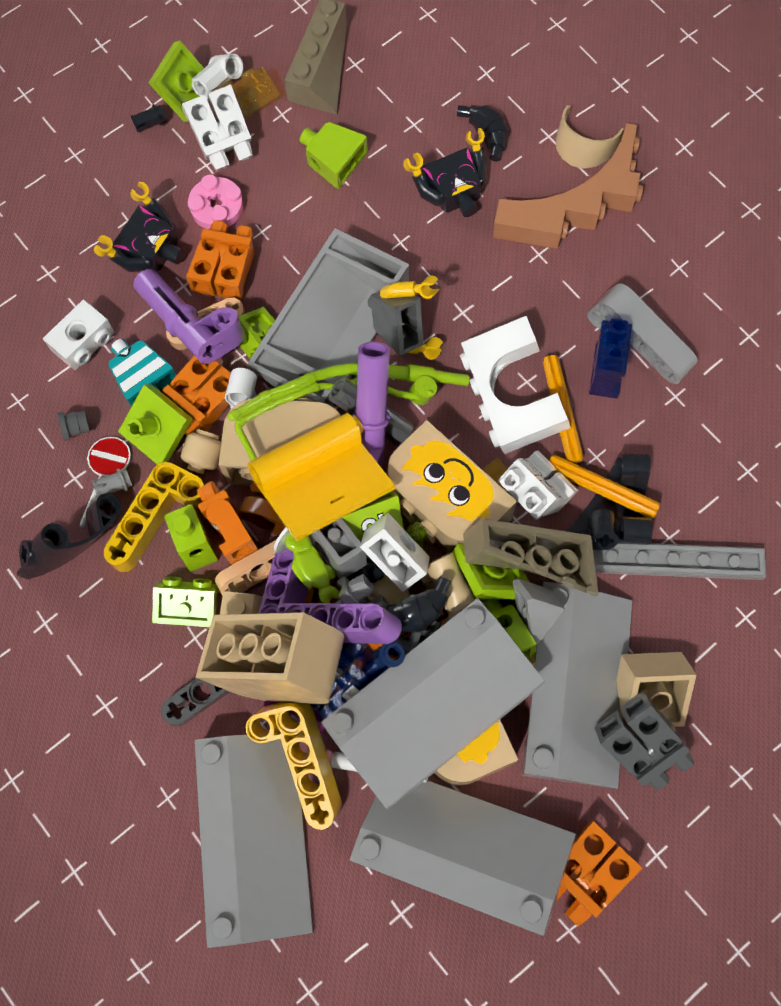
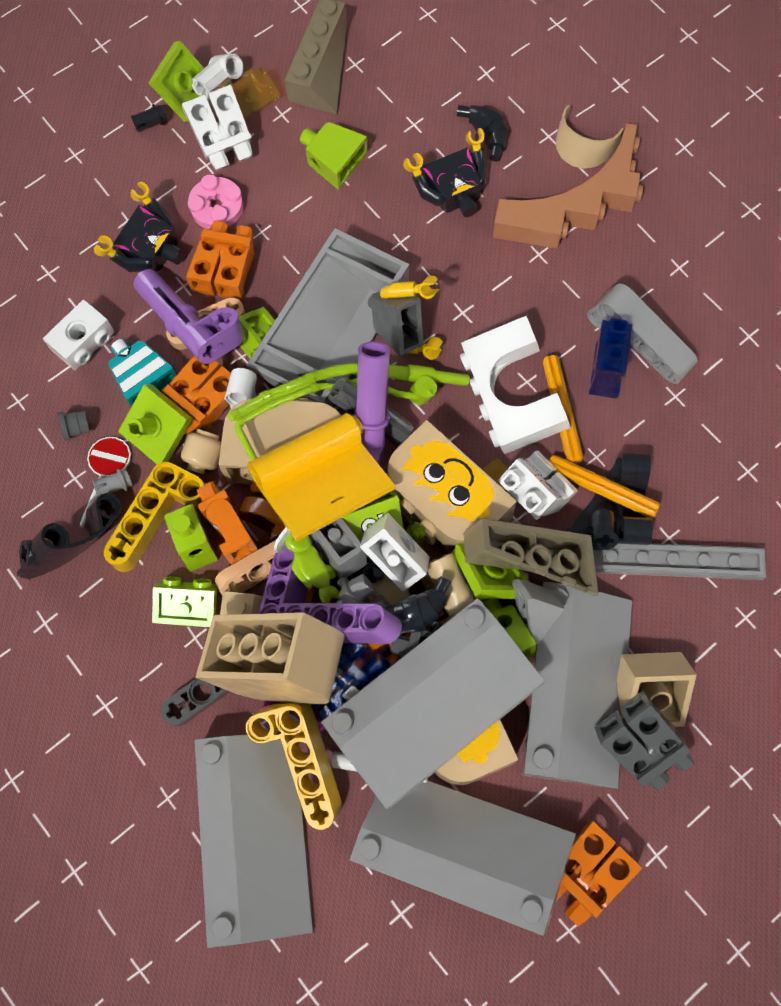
dark blue pin [373,641,405,668] -> none

